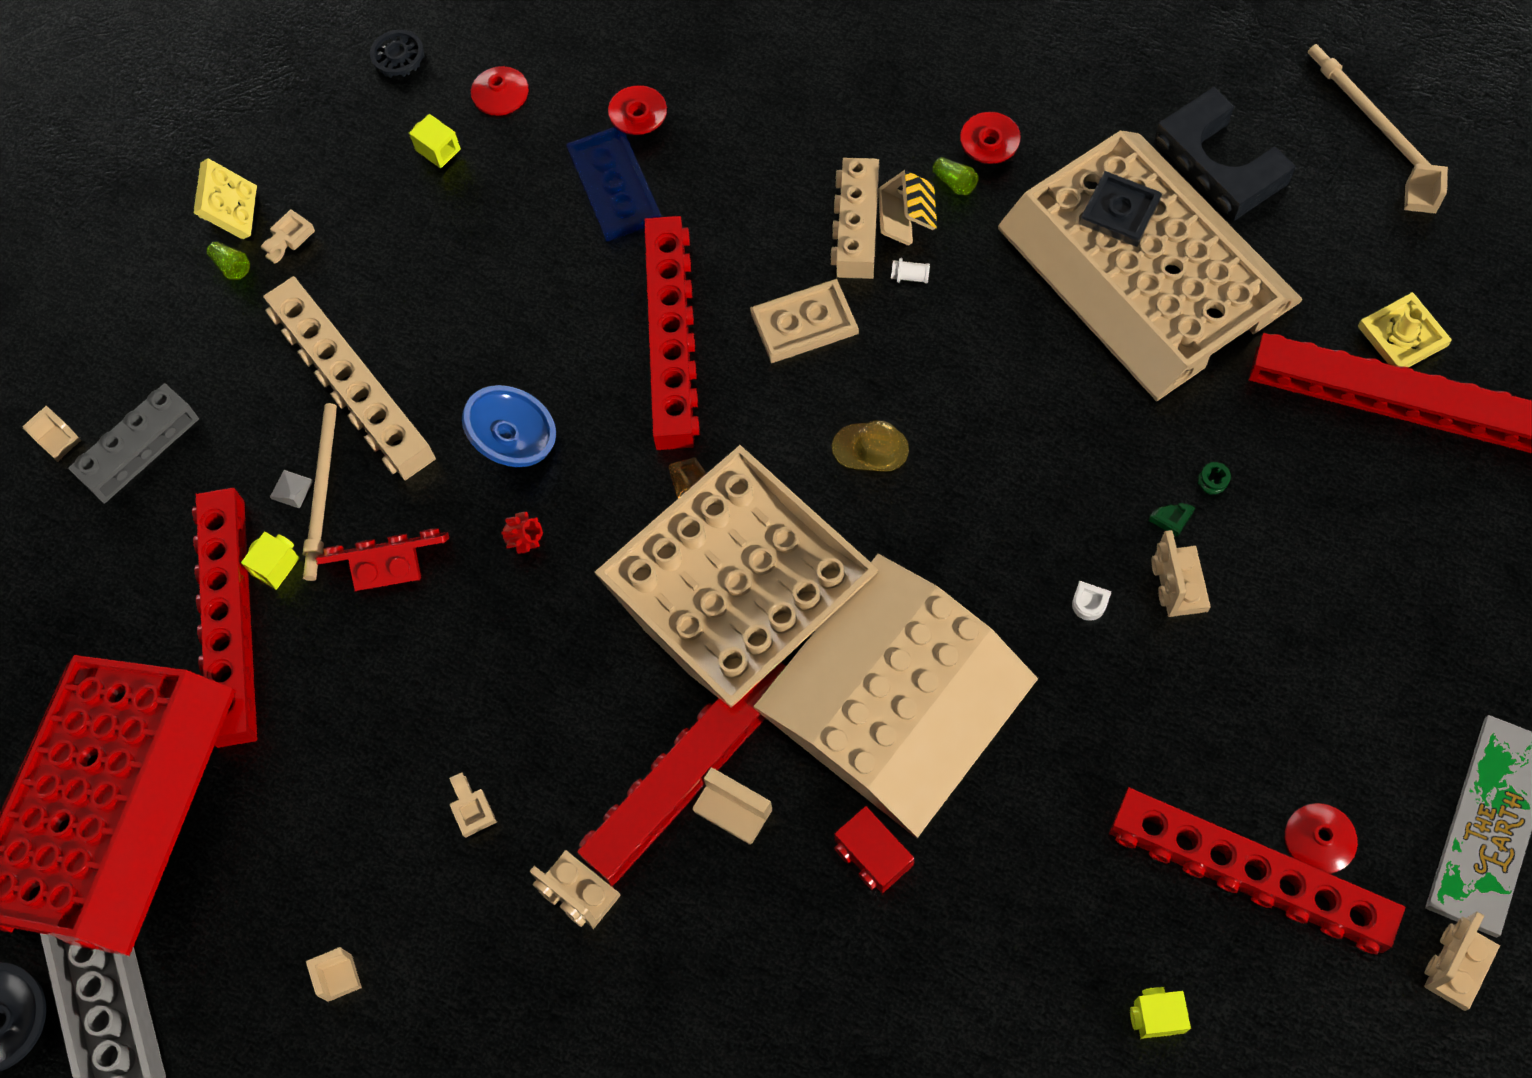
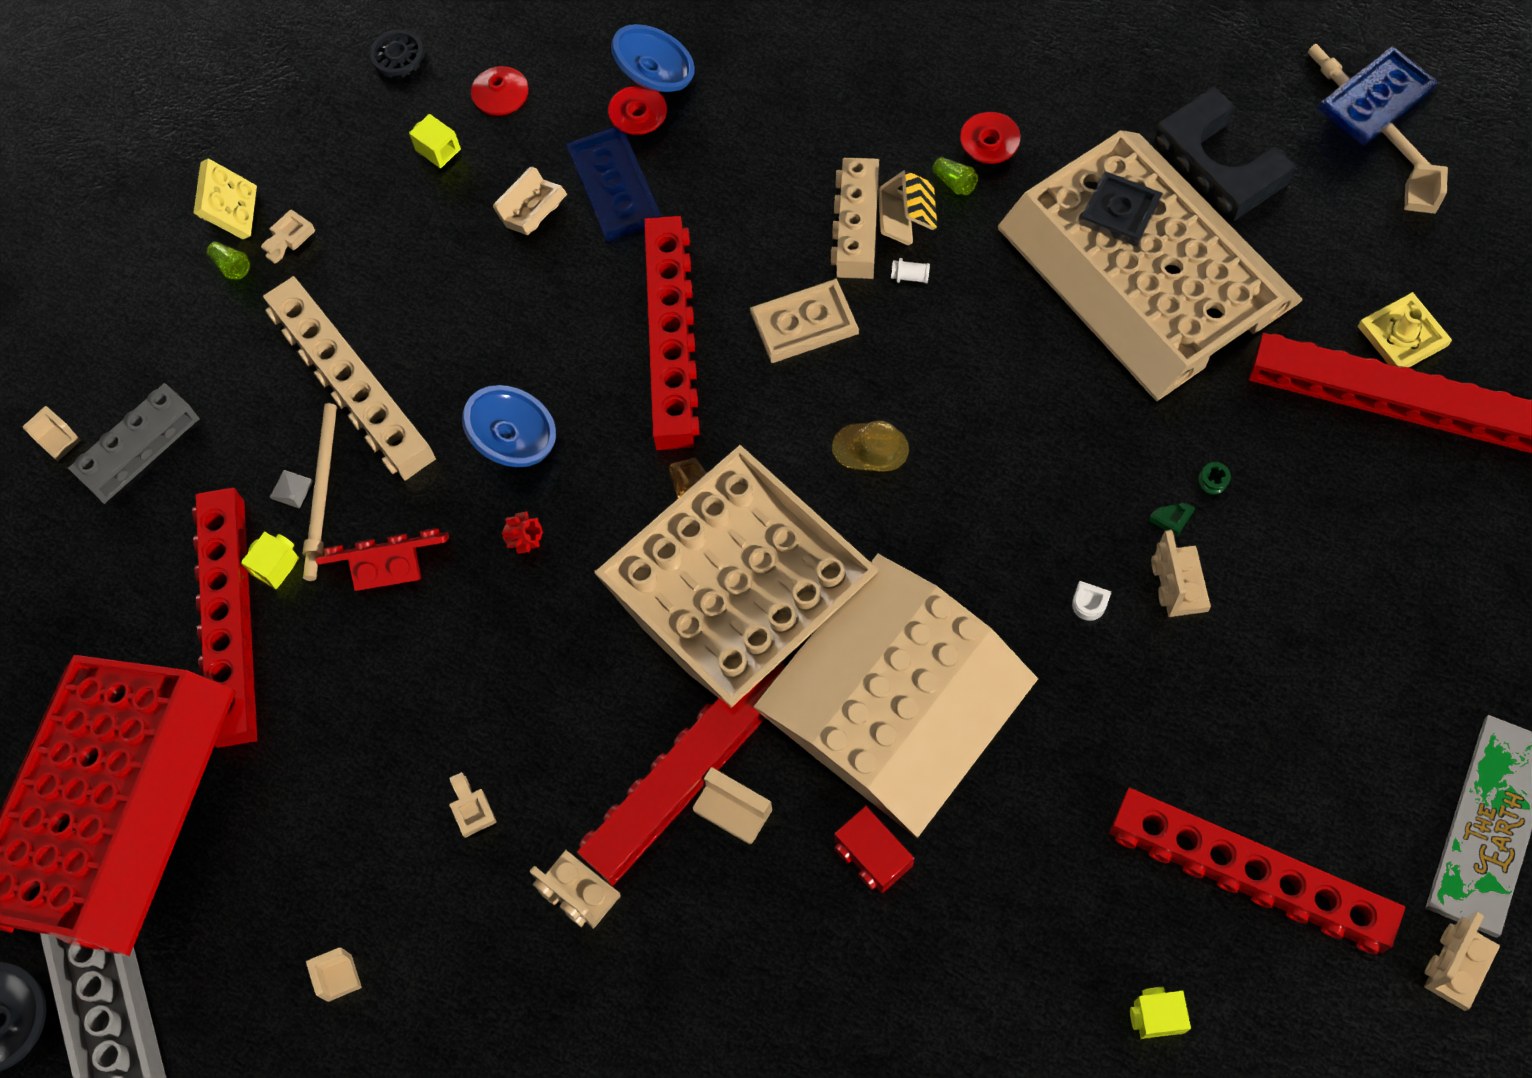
red dish [1285,803,1358,874] -> none
none -> tan bracket [493,167,567,235]
none -> blue dish [611,24,695,92]
none -> clear blue tile [1318,46,1438,146]

